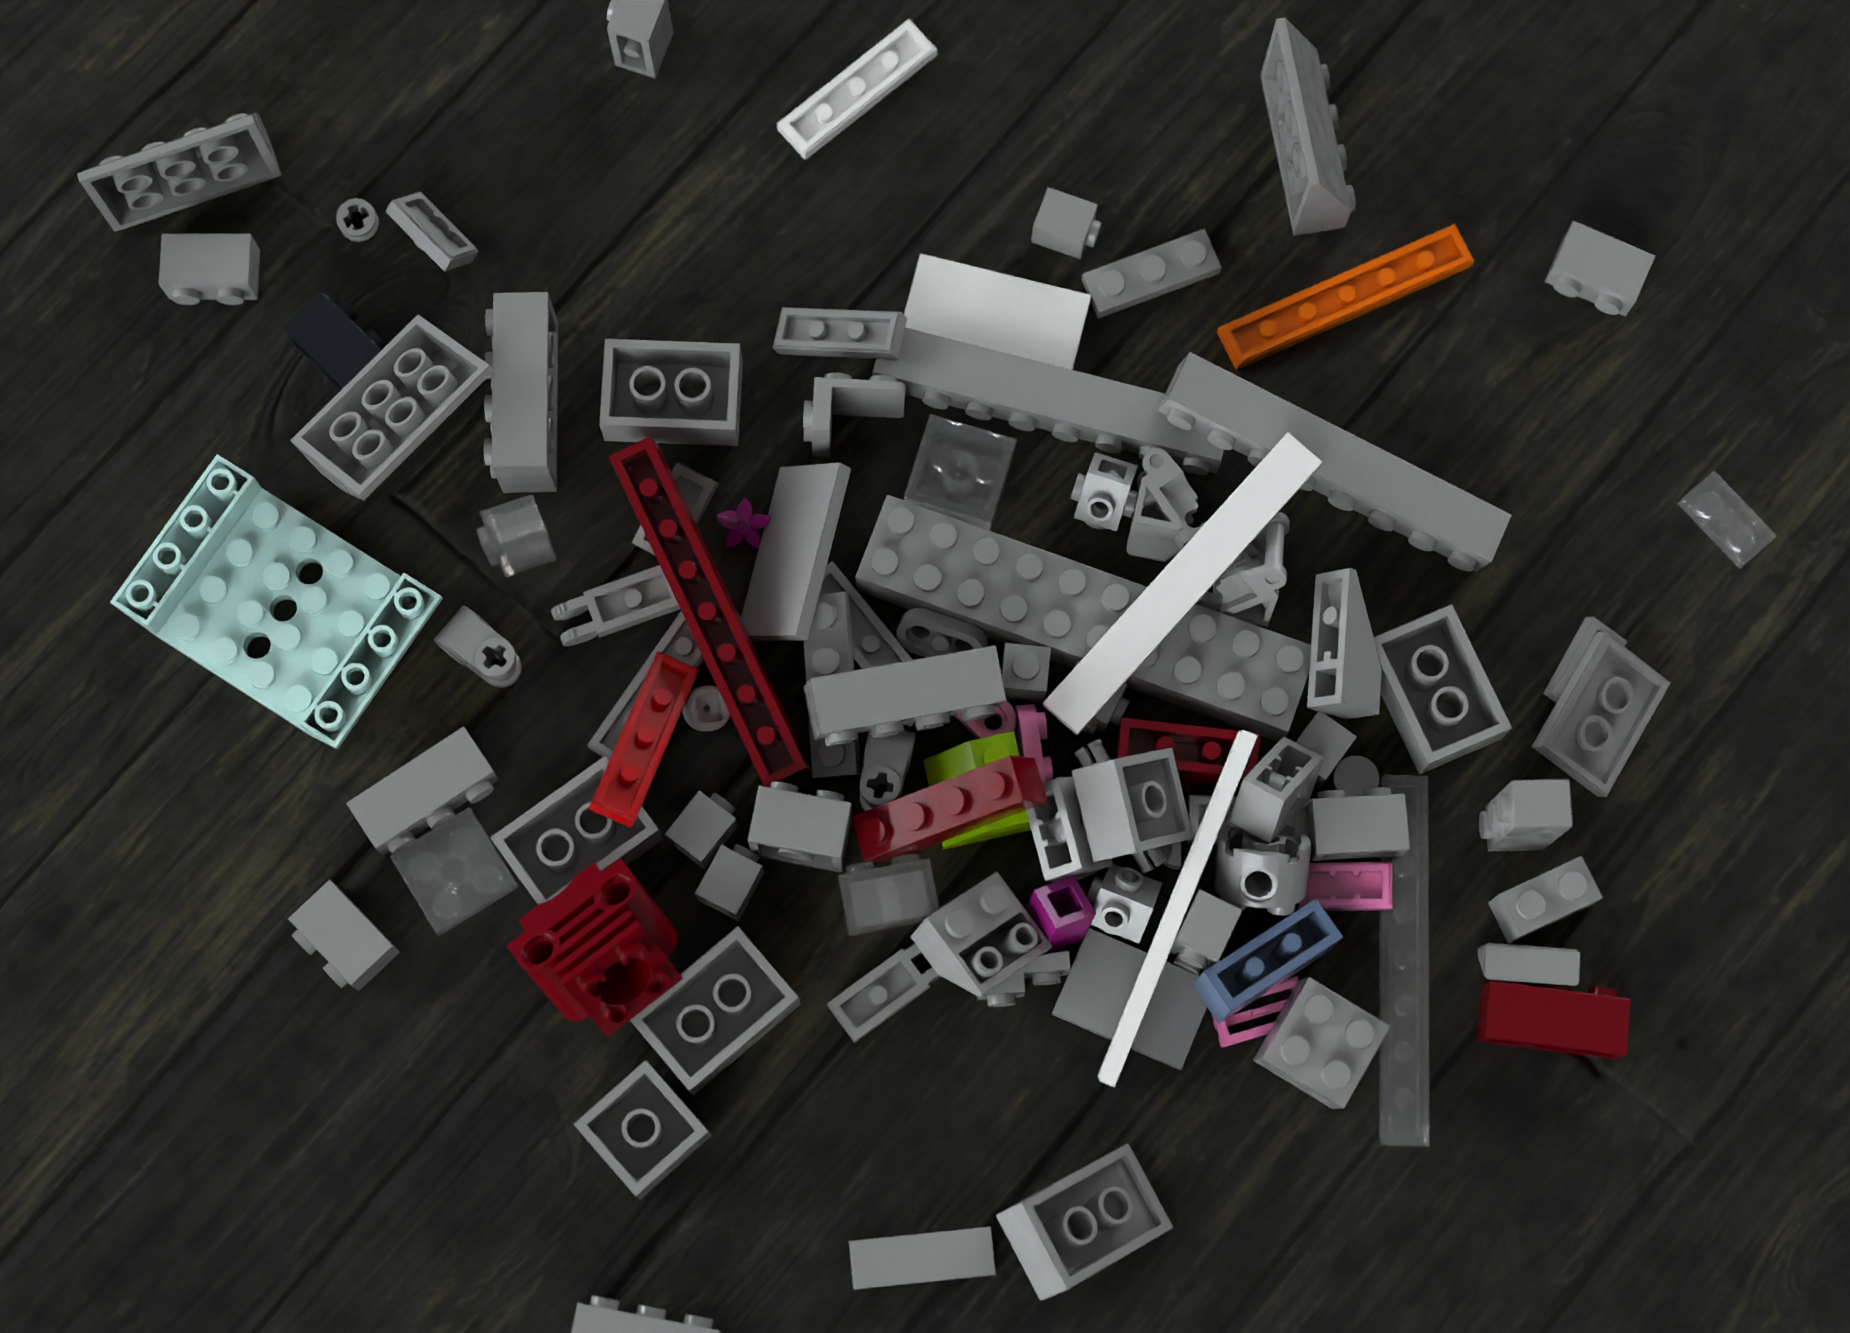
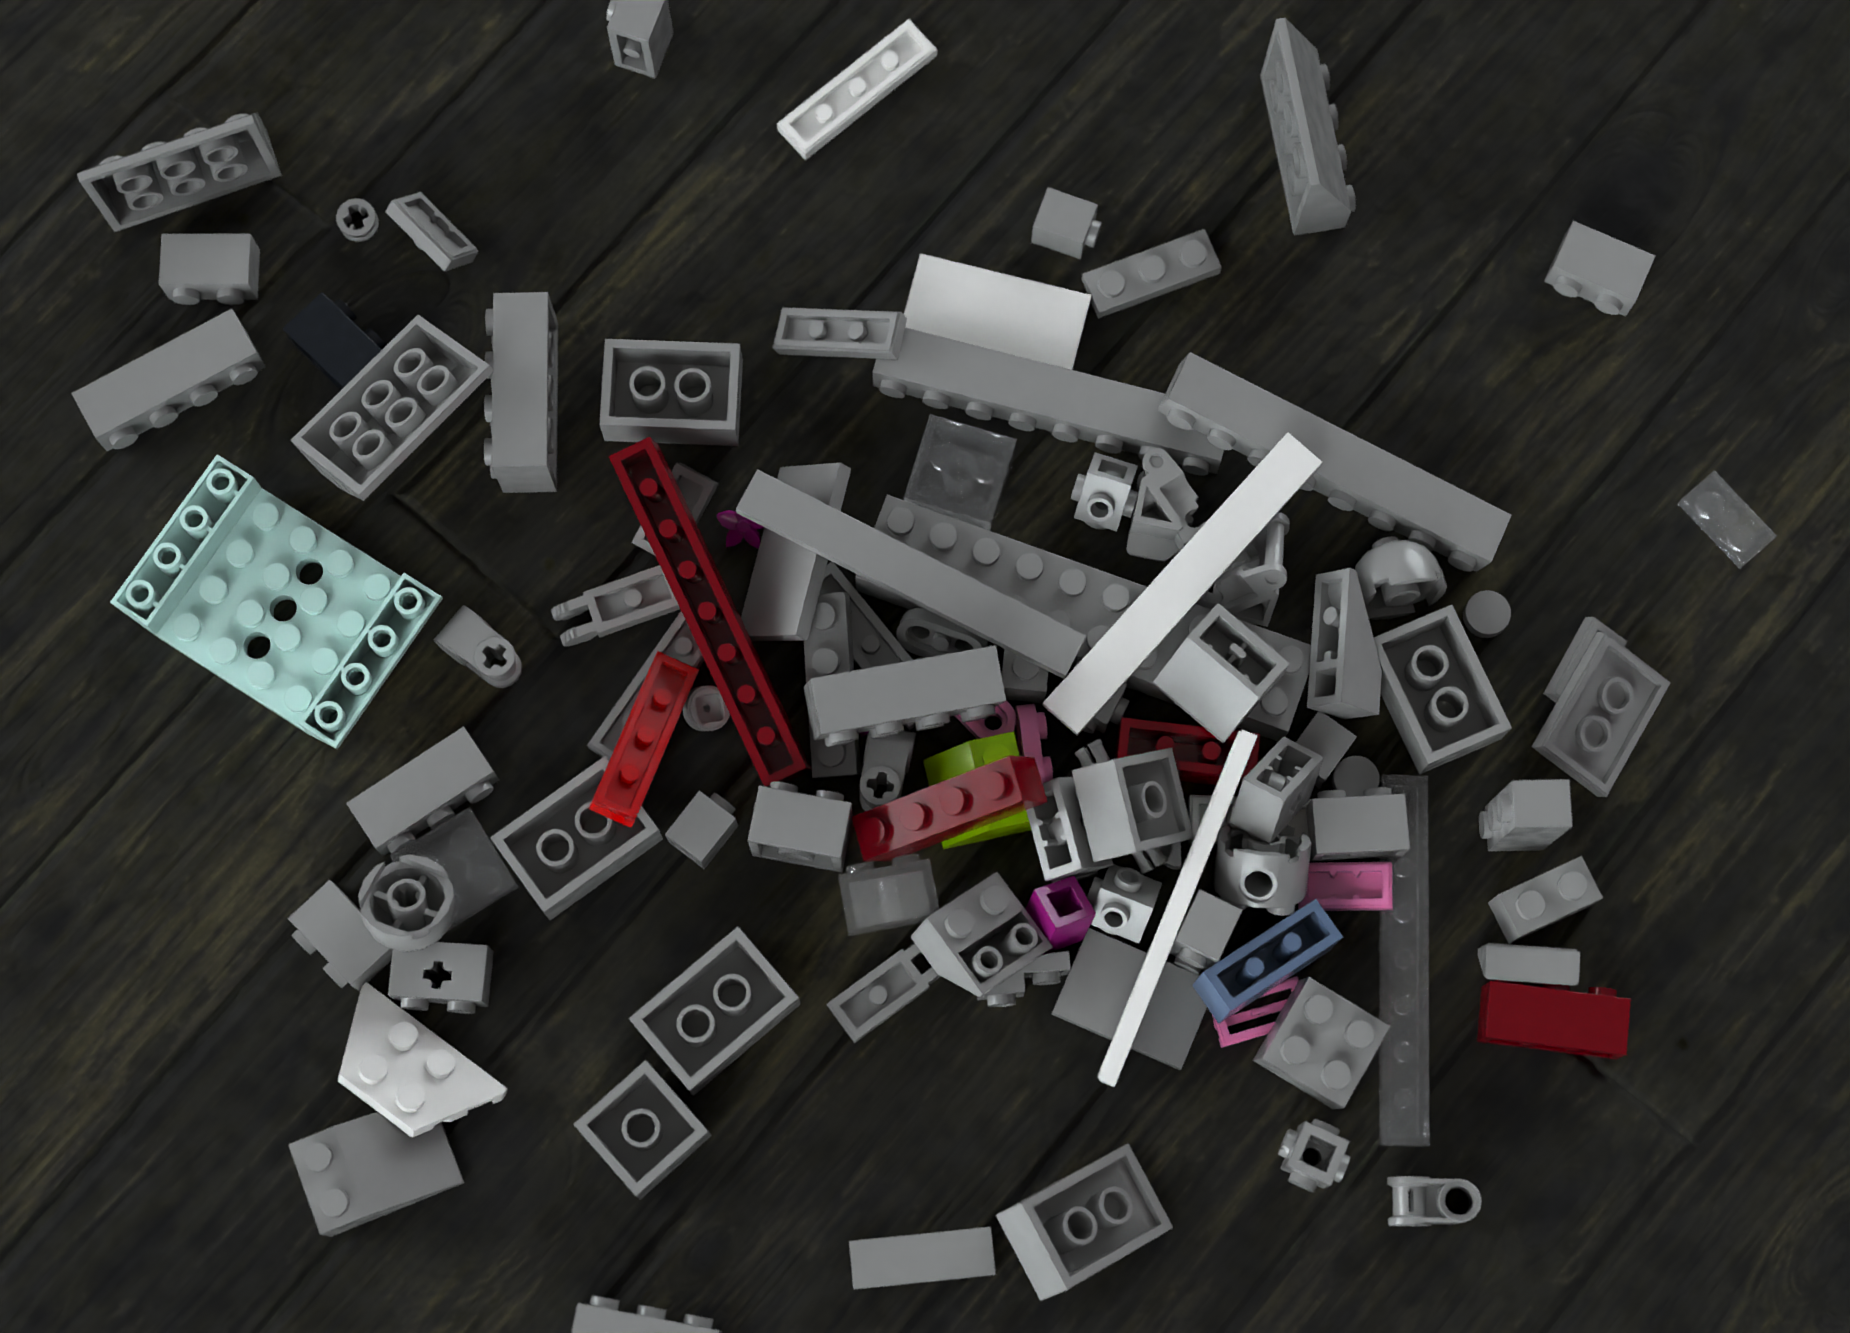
clear brick [476,494,557,577] -> none
dark red piece [507,858,683,1037] -> none
light grey brick [695,844,764,922] -> none
light grey bracket [803,373,905,457] -> none
orange tile [1217,224,1475,370] -> none
none -> light grey brick [71,309,266,451]
none -> light grey slope [288,1112,464,1237]
none -> white wing [338,982,508,1138]
none -> light grey cylinder [358,855,456,952]
none -> light grey brick [388,942,494,1014]
none -> light grey tile [736,469,1086,679]
none -> light grey slope [1152,603,1290,743]
none -> light grey brick [1278,1119,1350,1192]
none -> light grey cylinder [1355,537,1447,620]
none -> light grey piece [1387,1176,1482,1226]
none -> light grey tile [1463,590,1511,638]

